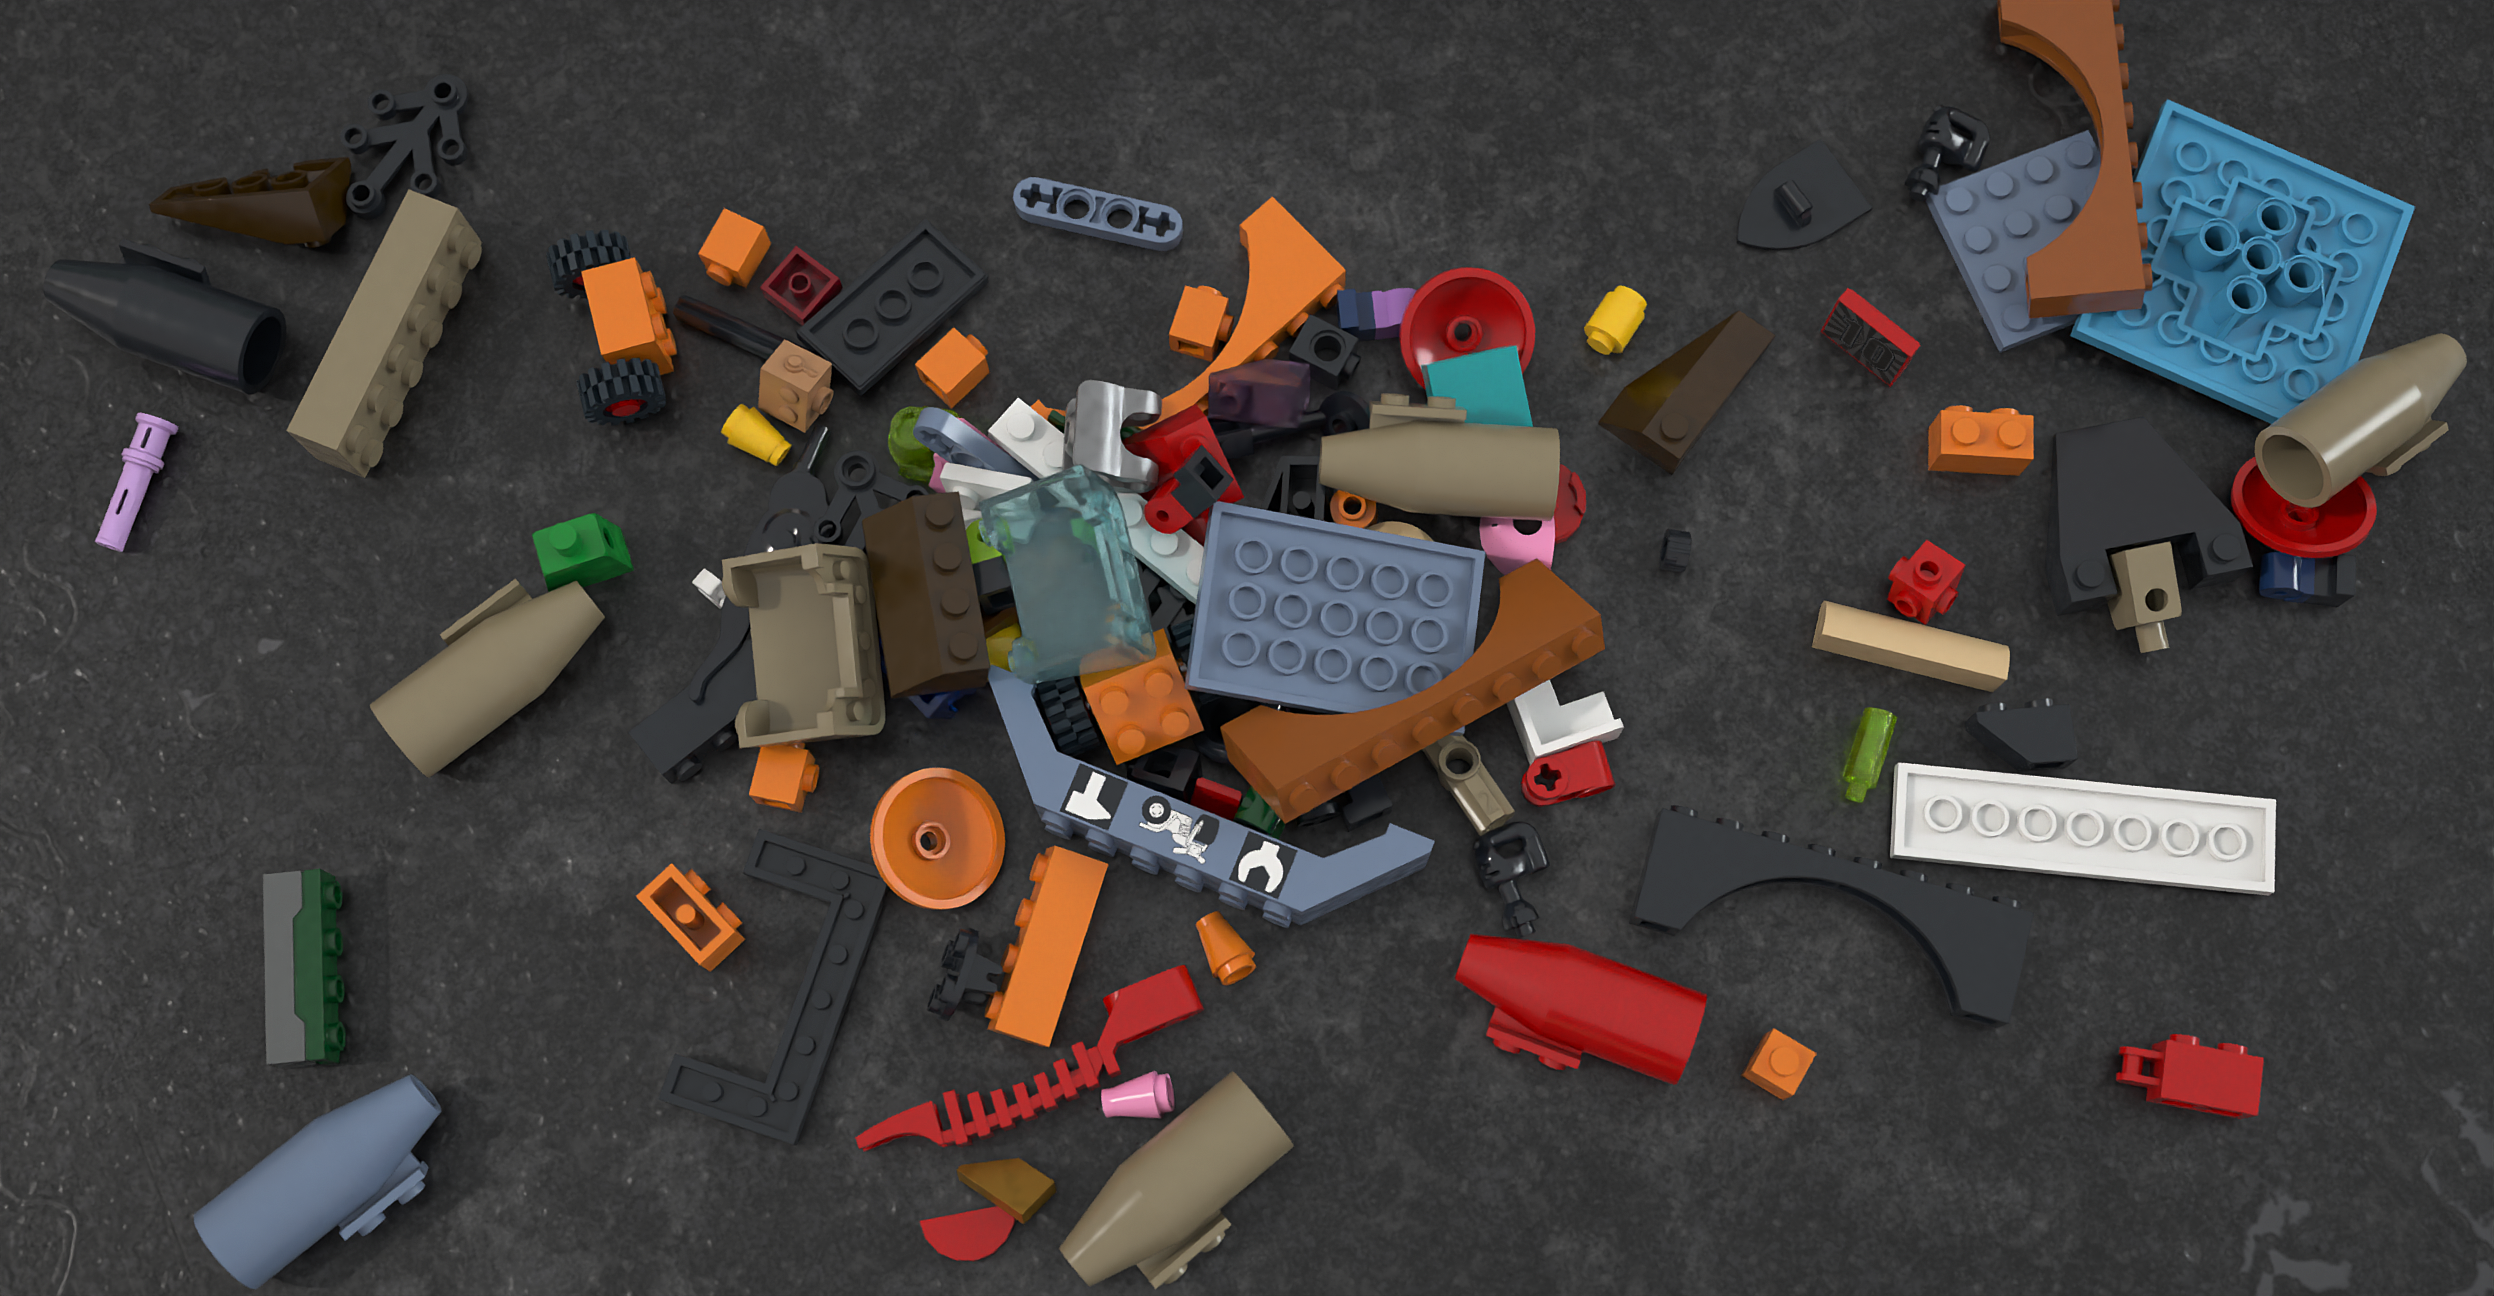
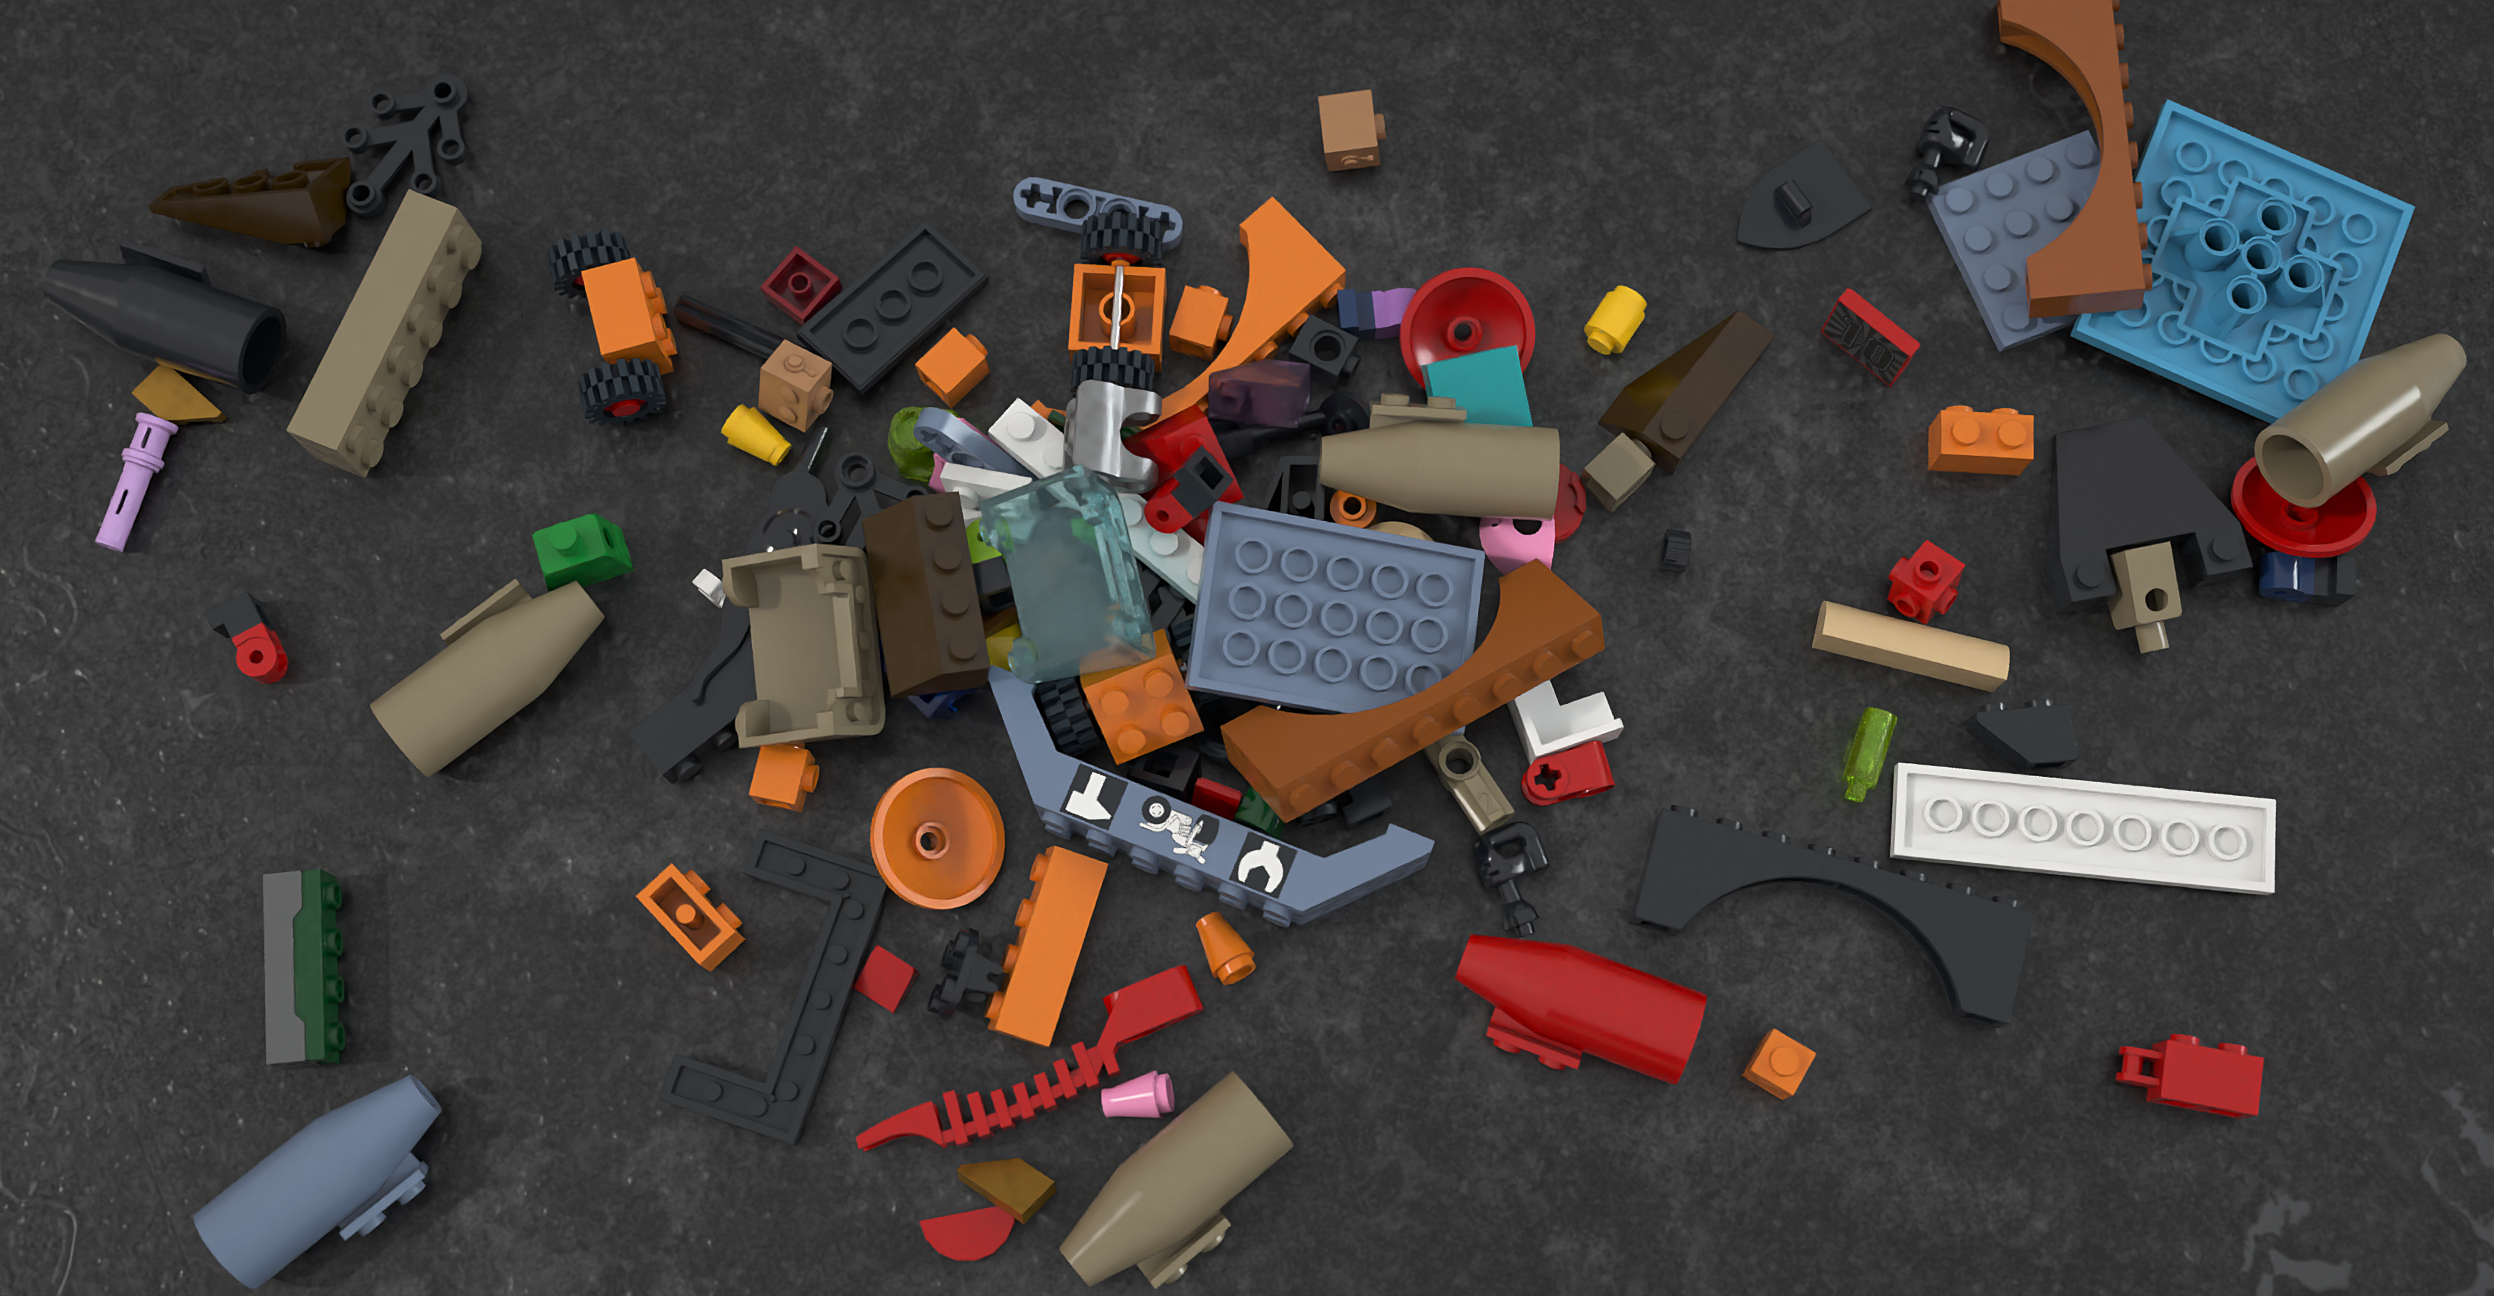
orange brick [698,208,771,288] -> none
none -> pearl gold tile [131,364,227,425]
none -> leg [204,592,289,684]
none -> red slope [854,945,920,1013]
none -> brick [1068,211,1167,398]
none -> medium nougat head [1318,89,1386,172]
none -> dark tan brick [1580,432,1655,513]

